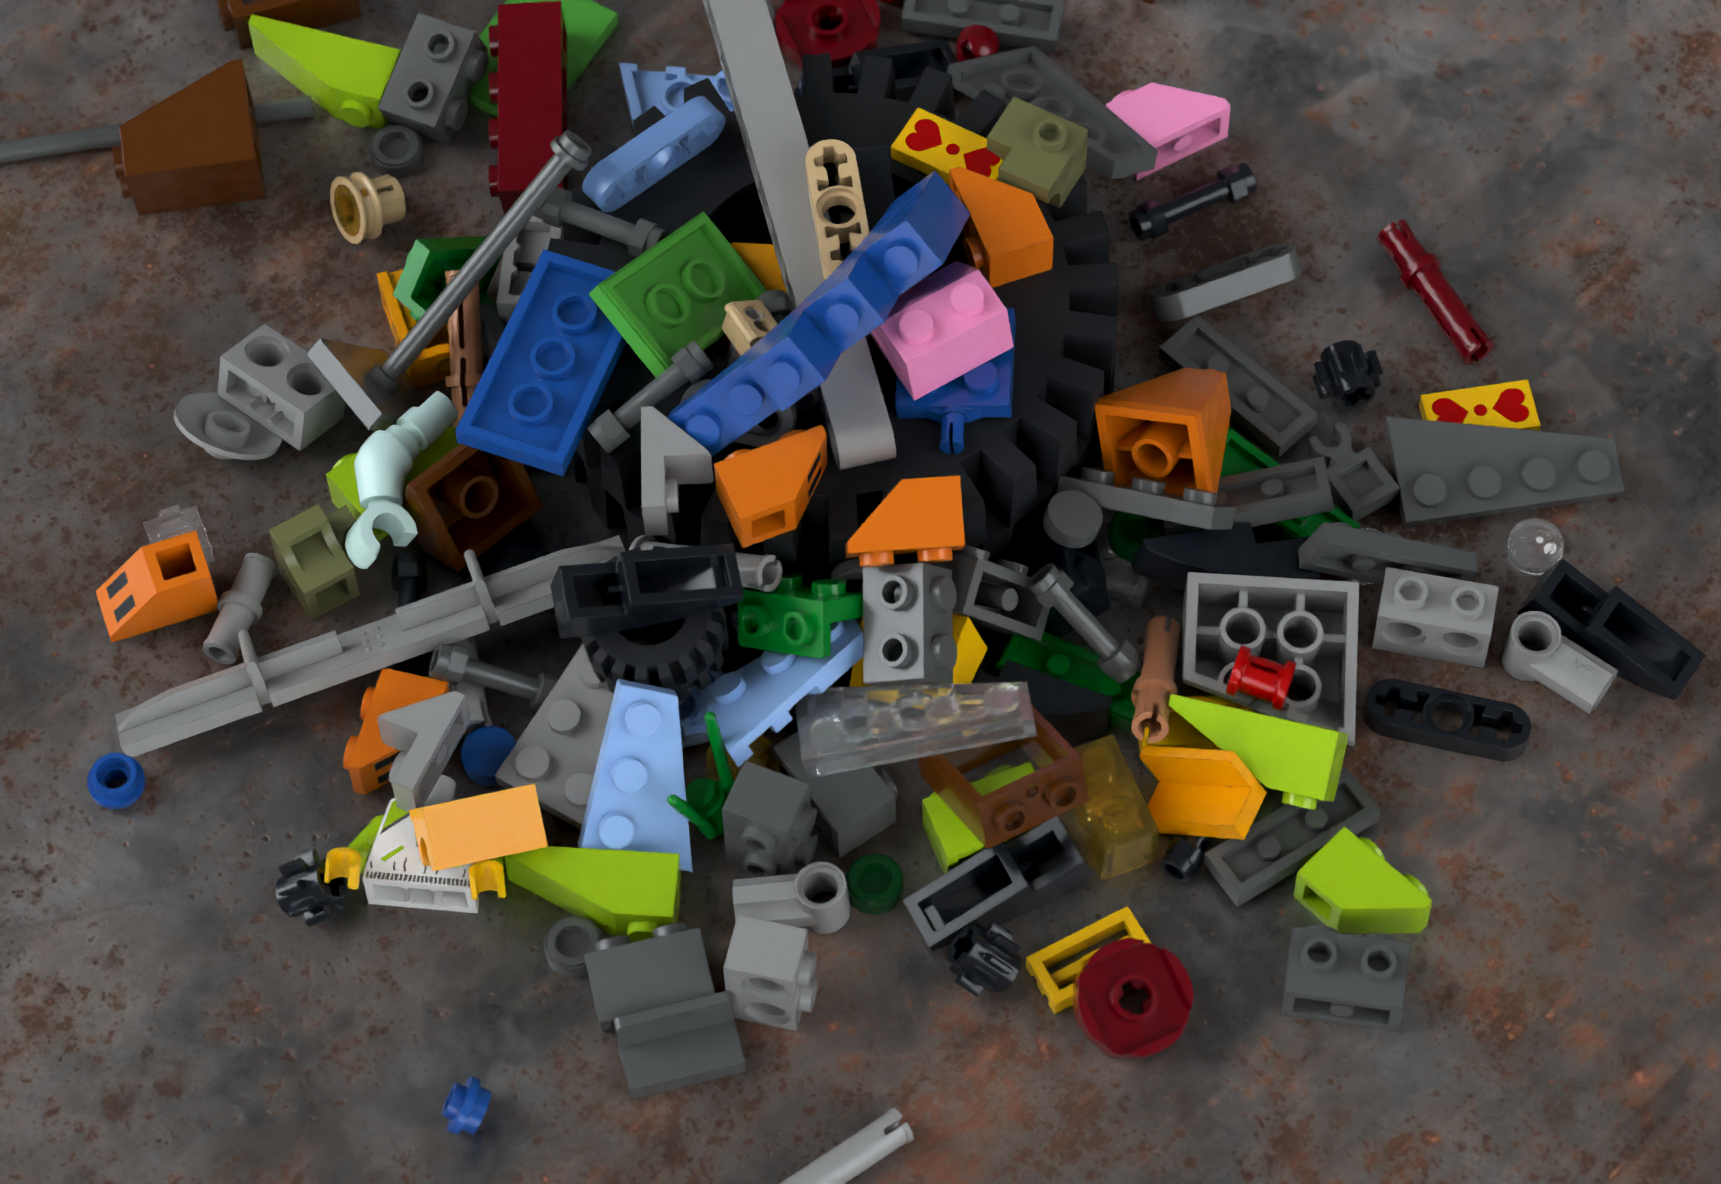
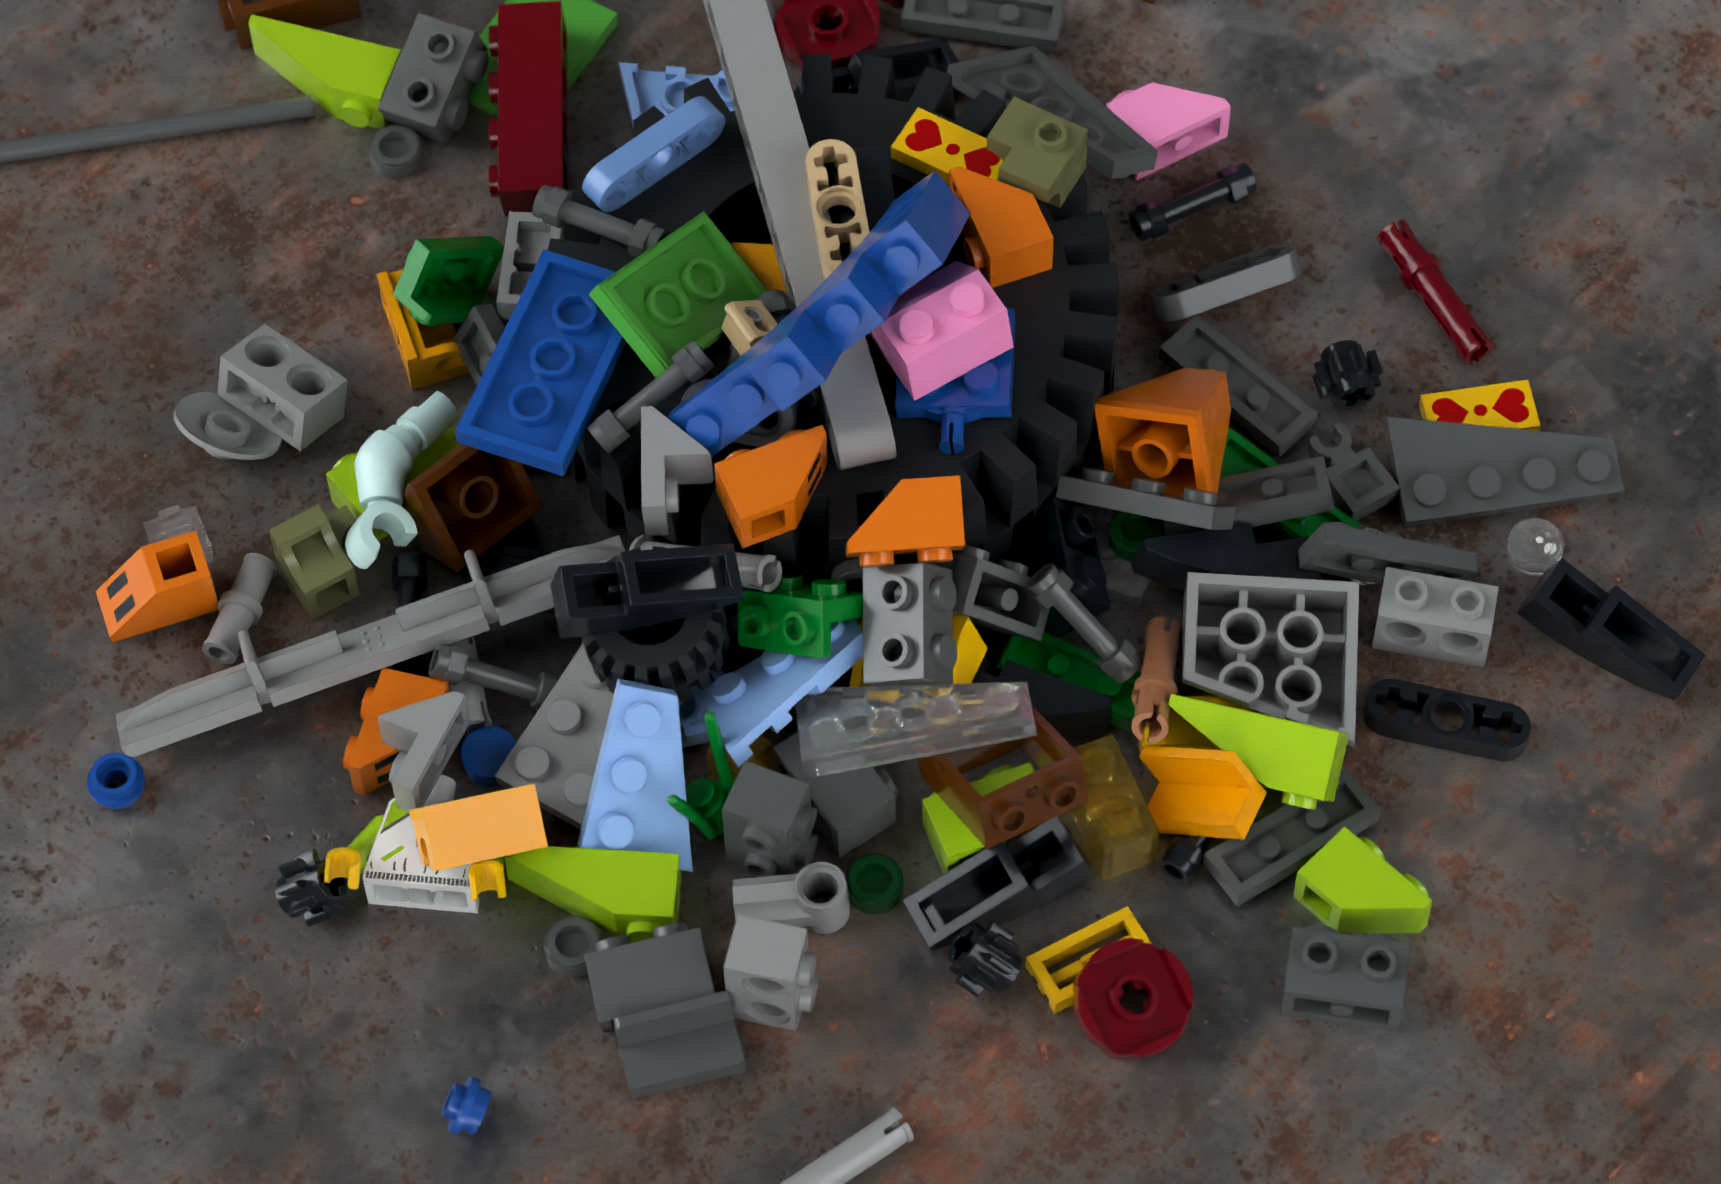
reddish brown slope [112,59,266,216] -> none
dark grey tile [307,130,592,431] -> none
tan piece [330,172,406,244] -> none
nougat pin [445,270,483,427] -> none
dark red hinge [956,25,1000,62] -> none
dark grey tile [1043,490,1103,548] -> none
red bush [1226,645,1297,712] -> none
light grey piece [1501,611,1618,714] -> none

